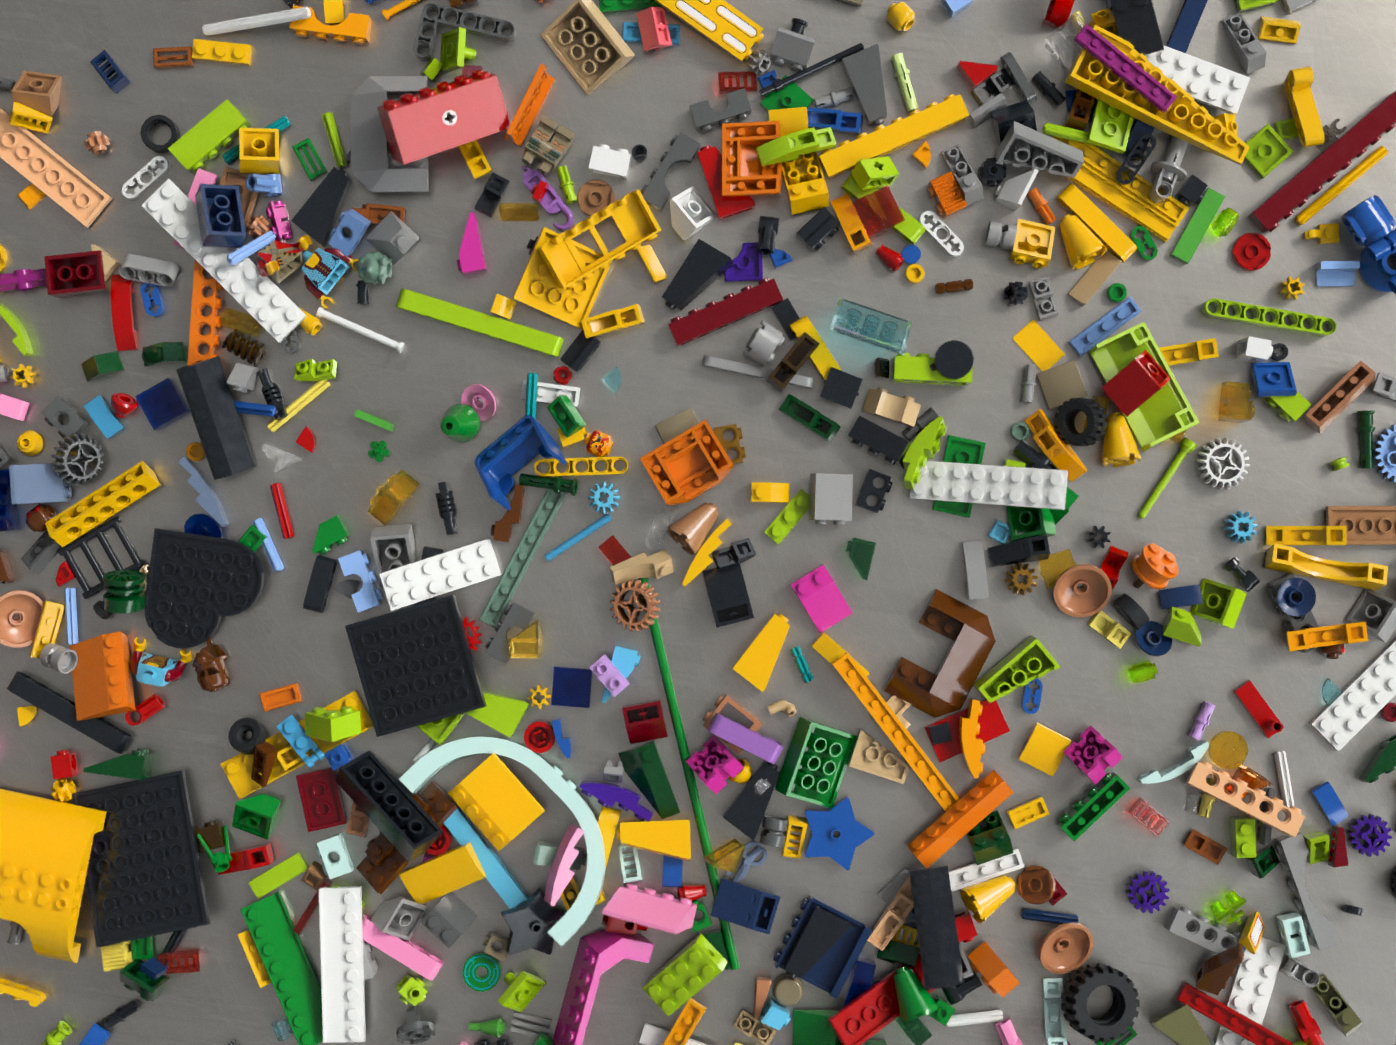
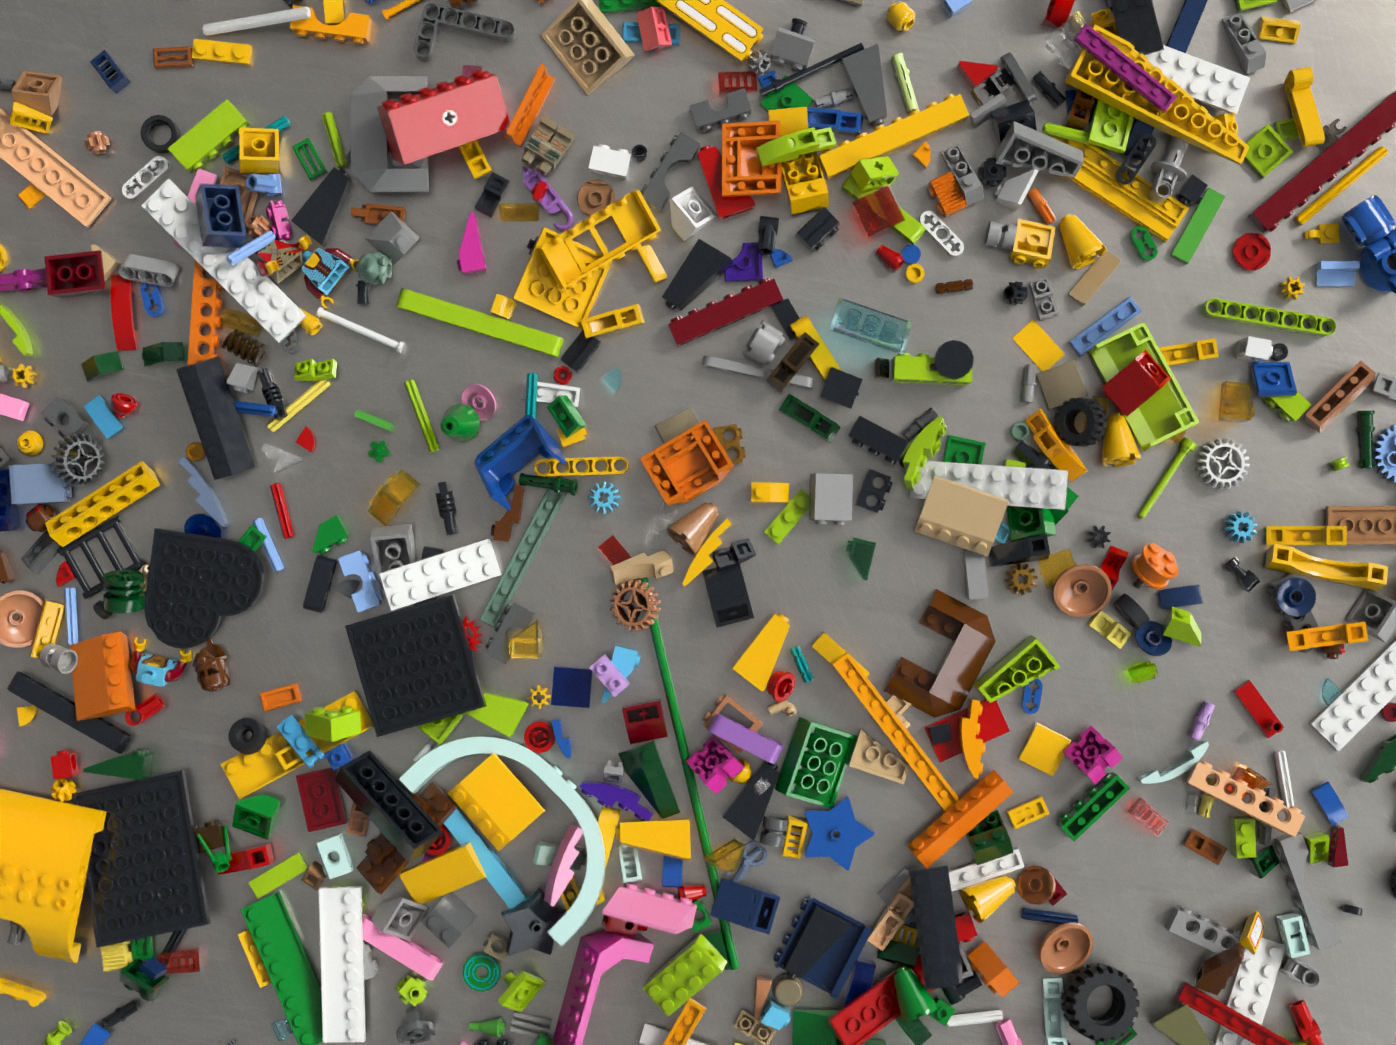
clear blue plate [135,378,189,430] -> none
reddish brown slope [251,742,278,787] -> none
clear red tile [293,879,333,934] -> none
medium blue brick [328,209,371,257] -> none
lime slope [420,57,443,80] -> none
lime tile [439,27,476,73] -> none
dark azure bar [544,513,612,562] -> none
lime axle [556,166,577,205] -> none
head [584,430,614,457] -> none
dark pink slope [790,564,852,633] -> none
light orange slope [831,193,872,253] -> none
tan brick [862,387,921,427] -> none
yellow beam [1057,183,1137,263] -> none
green tile [1106,283,1127,303] -> none
dark purple gear [1126,871,1170,914] -> none
lime slope [1191,578,1247,629] -> none
clear yellow tile [1208,731,1248,769] -> none
clear neon green hips [1210,890,1247,925] -> none
clear neon green brick [1211,208,1239,237] -> none
olive slope [1310,974,1362,1037] -> none
dark purple gear [1348,814,1392,857] -> none
none -> lime axle [404,379,439,452]
none -> red piece [767,670,796,702]
none -> tan slope [914,475,1009,556]

